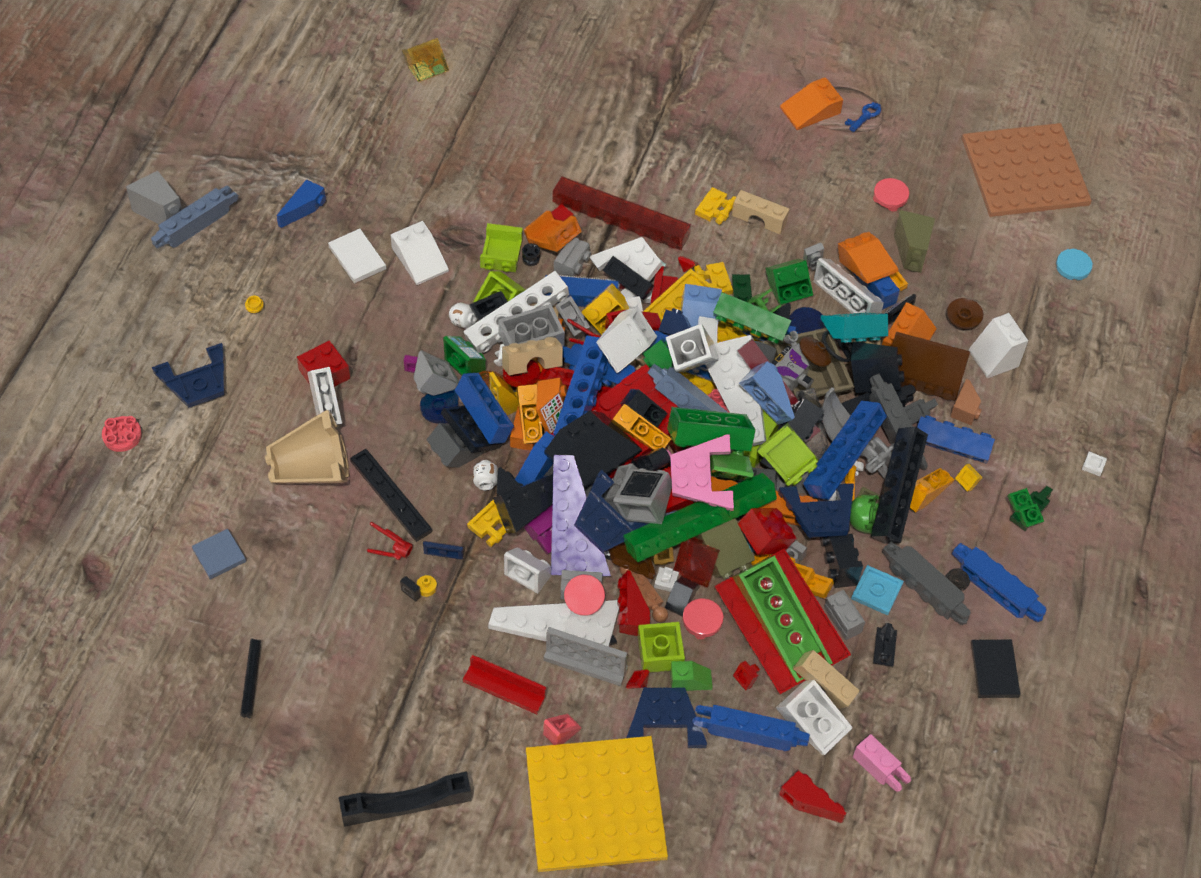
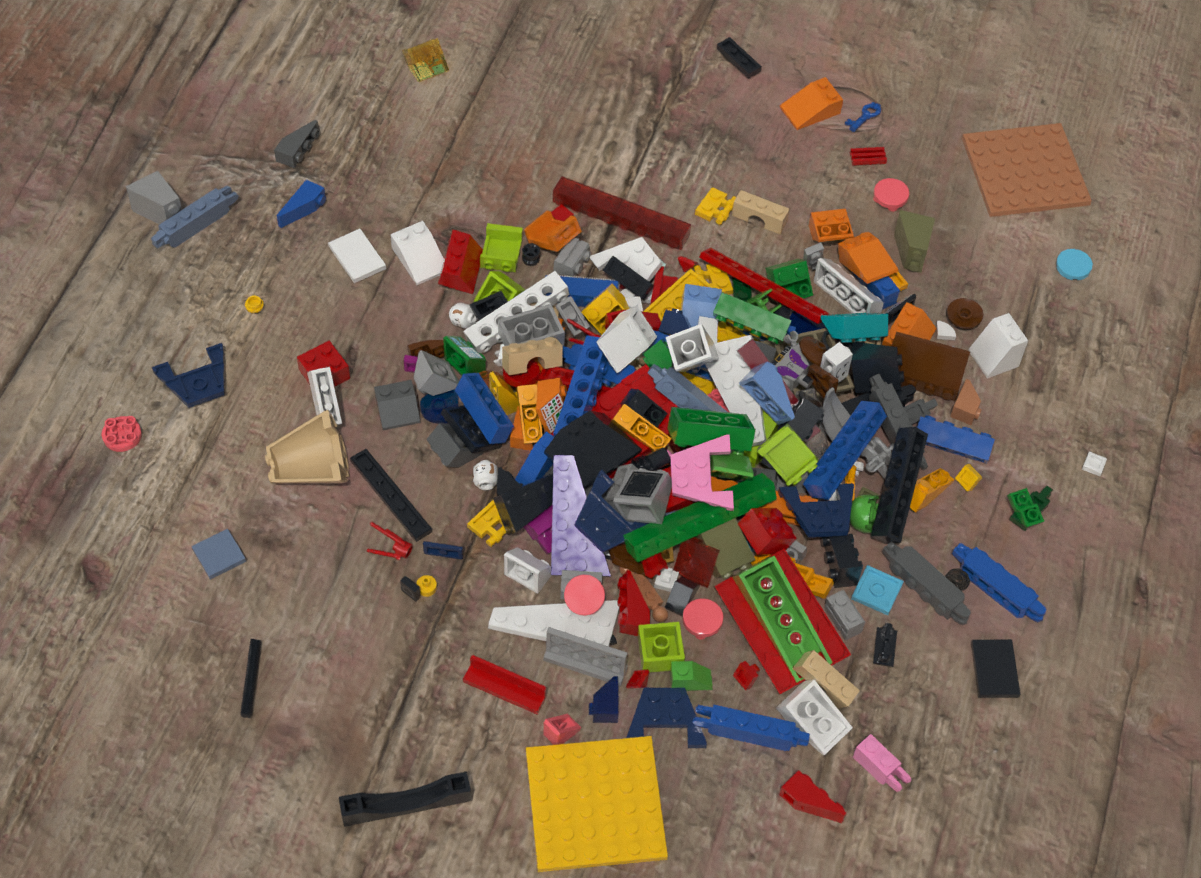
none -> dark grey slope [274,120,320,168]
none -> dark grey slope [374,380,420,430]
none -> reddish brown slope [407,340,444,358]
none -> red slope [438,229,483,294]
none -> clear blue slope [589,676,618,723]
none -> red tile [642,552,668,578]
none -> red tile [699,248,829,324]
none -> black plate [716,37,762,78]
none -> reddish brown wing [807,364,839,399]
none -> orange slope [809,208,854,242]
none -> white brick [820,342,853,382]
none -> red tile [850,147,887,166]
none -> white tile [936,321,956,340]

